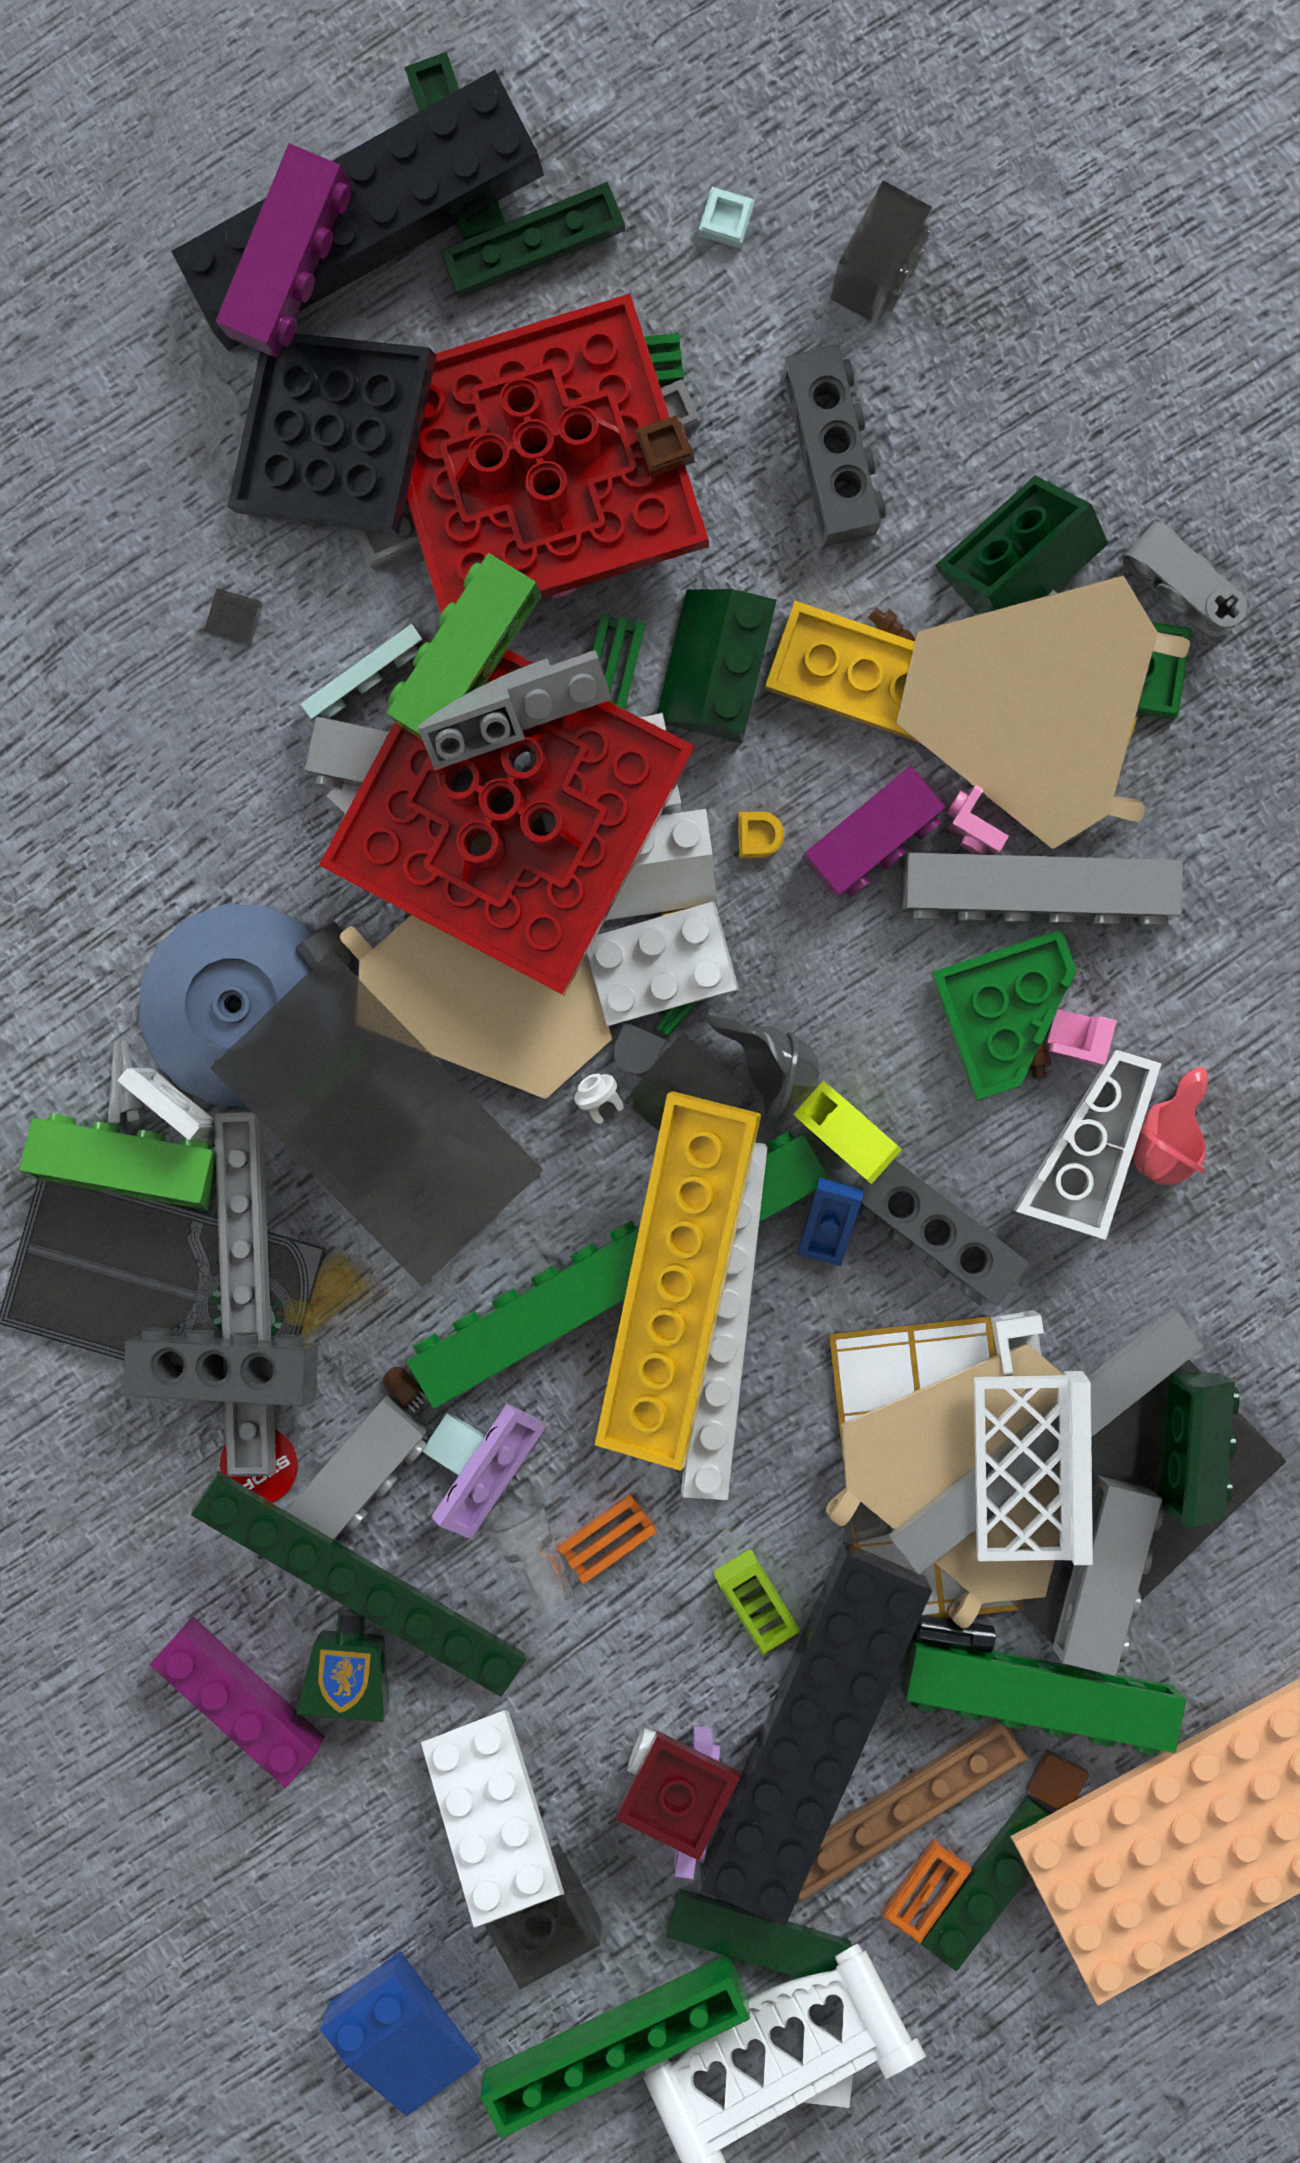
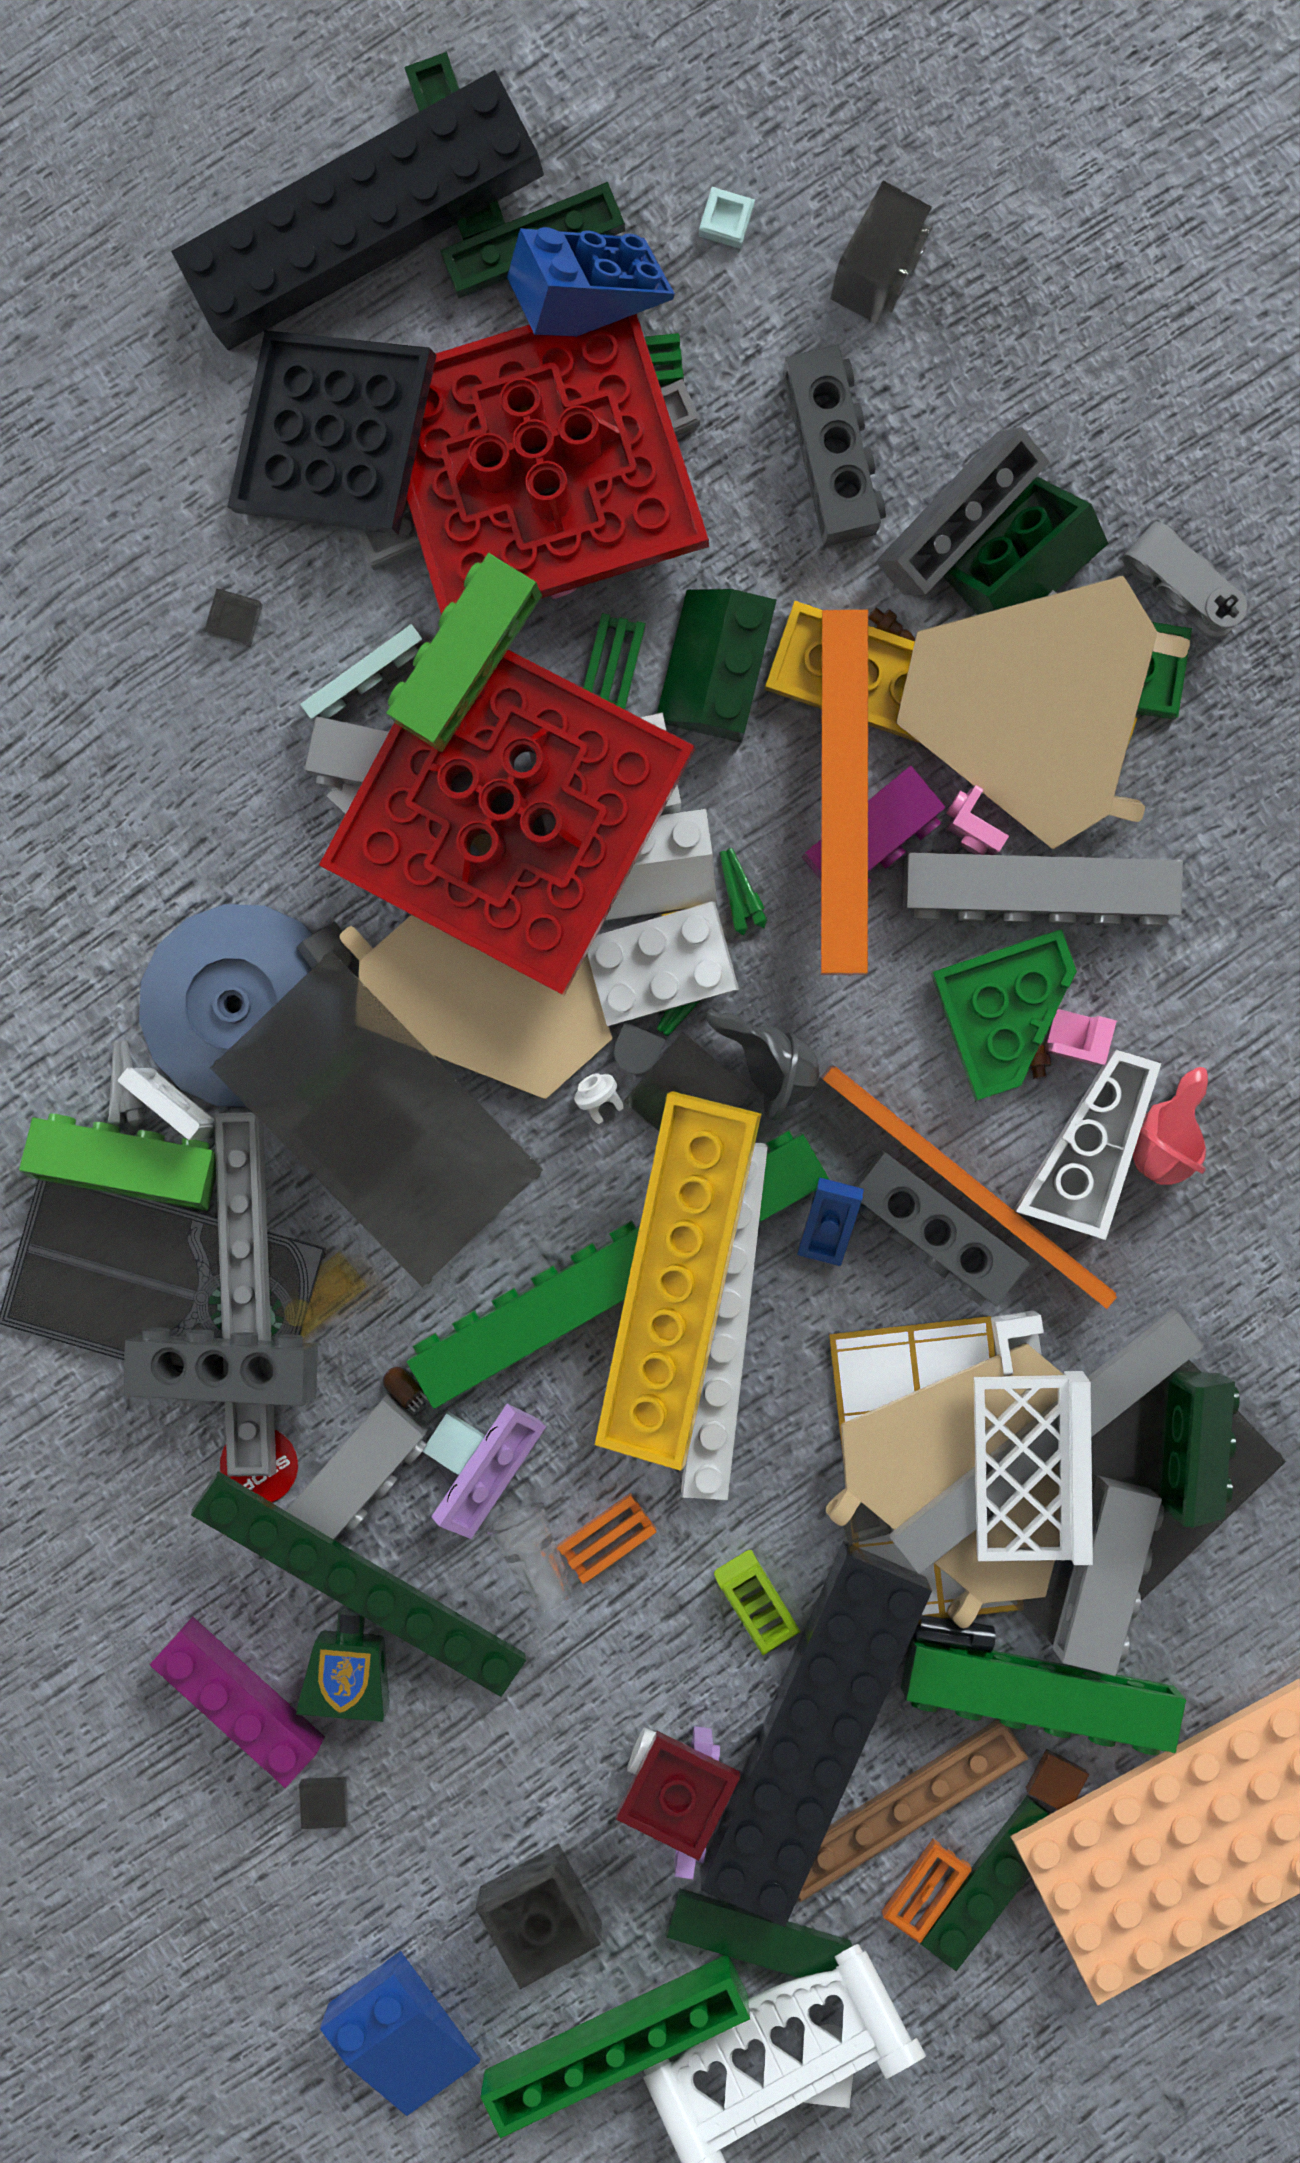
magenta brick [215,143,351,359] -> none
light grey slope [418,650,612,770] -> none
white plate [421,1710,564,1928] -> none
reddish brown tile [635,415,695,478] -> none
yellow tile [738,812,784,859] -> none
neon yellow slope [793,1081,902,1184] -> none
none -> clear smoke tile [299,1777,348,1829]
none -> blue slope [507,227,675,337]
none -> green piece [719,848,768,936]
none -> orange tile [820,1065,1117,1309]
none -> orange tile [821,609,868,975]
none -> flat silver brick [875,427,1050,595]

